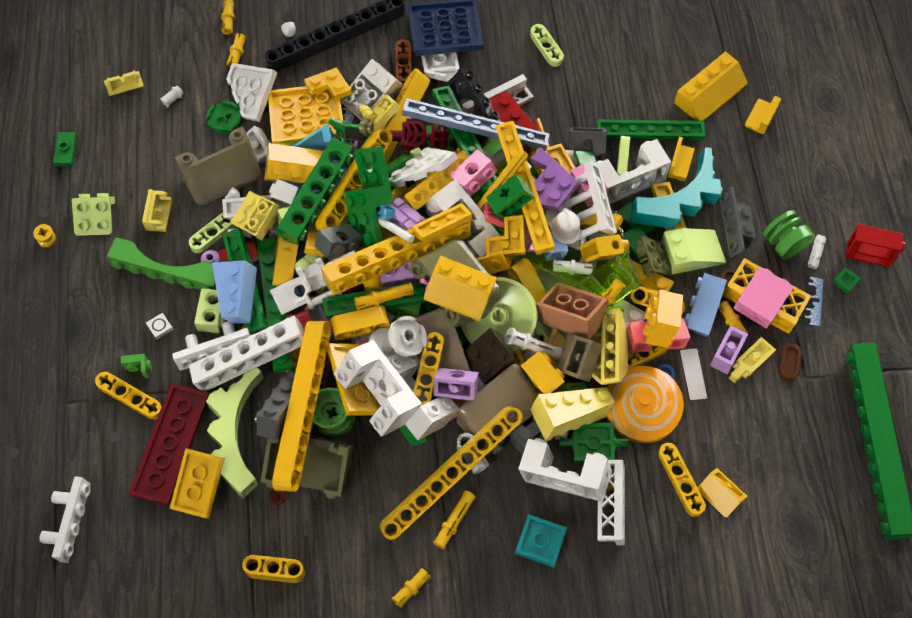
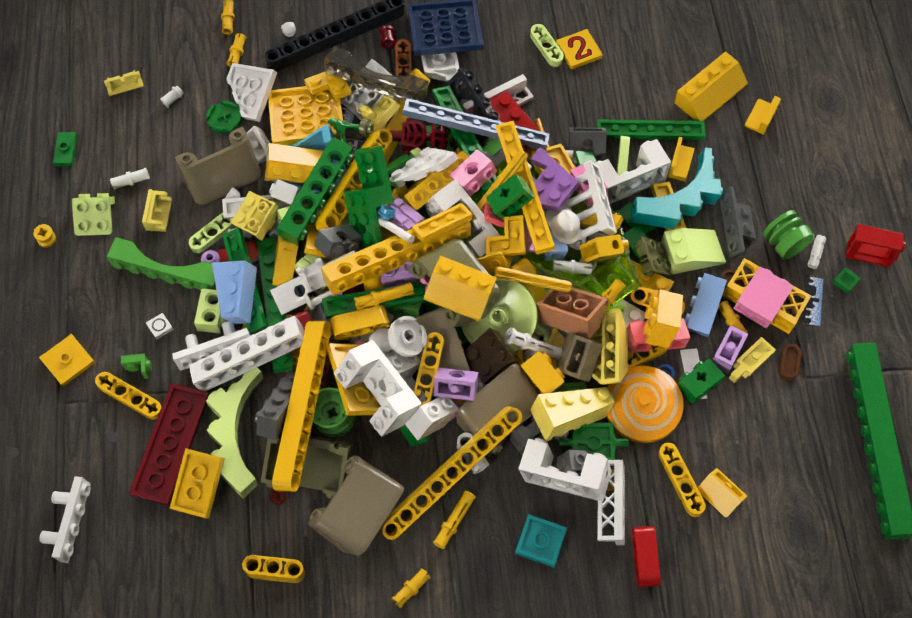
none -> yellow plate [39,334,95,387]
none -> white pin [110,168,150,190]
none -> dark tan windscreen [308,456,404,556]
none -> clear smoke arch [324,46,429,102]
none -> dark red bush [379,25,396,49]
none -> yellow axle [495,266,572,292]
none -> yellow tile [556,29,603,70]
none -> light grey bracket [557,450,587,473]
none -> red beam [632,526,660,587]
none -> green brick [678,358,725,405]

